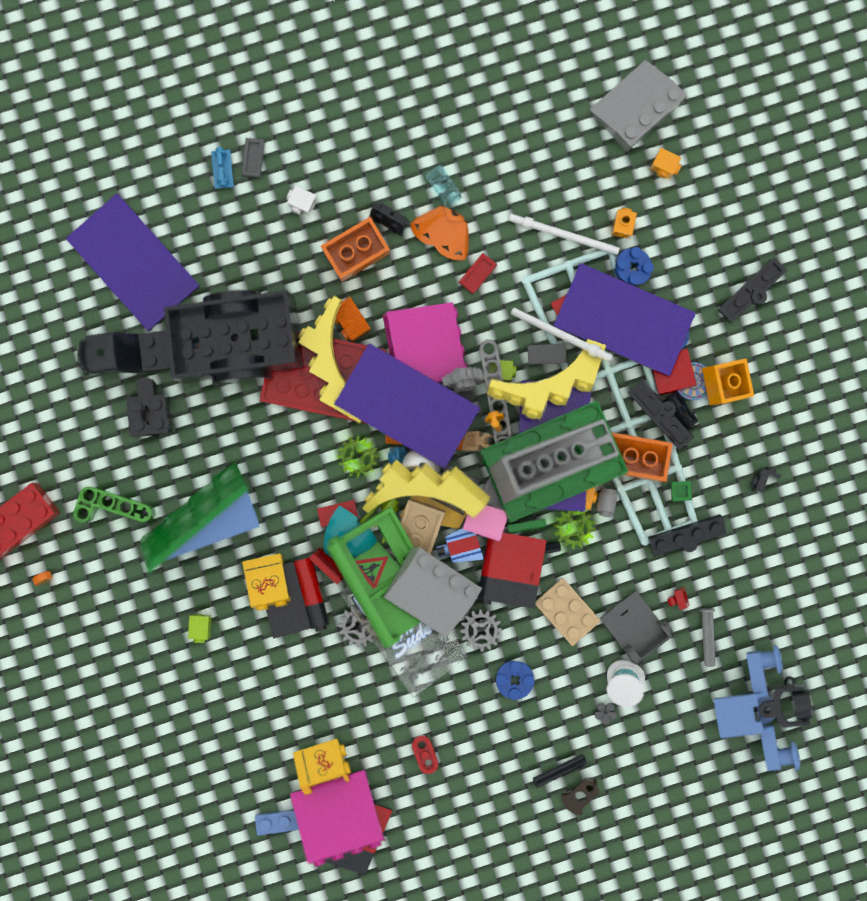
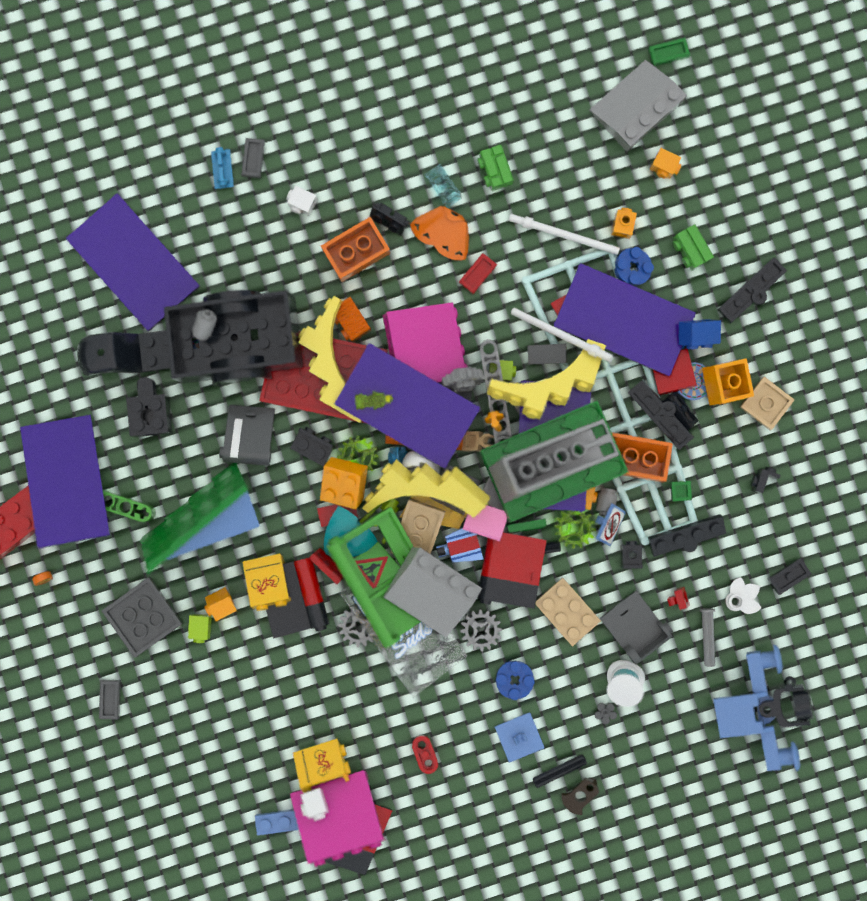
none -> dark purple piece [20,415,110,549]
none -> dark grey tile [99,679,121,719]
none -> dark grey plate [102,577,183,658]
none -> light grey brick [192,310,217,340]
none -> light orange brick [204,587,237,621]
none -> dark grey door [219,405,275,466]
none -> black bracket [290,427,335,467]
none -> white brick [301,788,329,821]
none -> light orange brick [320,457,368,509]
none -> clear neon green piece [355,391,393,410]
none -> bright green brick [477,145,514,191]
none -> medium blue piece [494,712,544,763]
none -> piece [595,503,626,547]
none -> black brick [621,541,643,569]
none -> green tile [648,37,690,66]
none -> bright green brick [672,224,714,271]
none -> blue brick [679,319,721,349]
none -> white plate [725,577,761,614]
none -> tan plate [740,377,794,430]
none -> black plate [767,558,811,595]

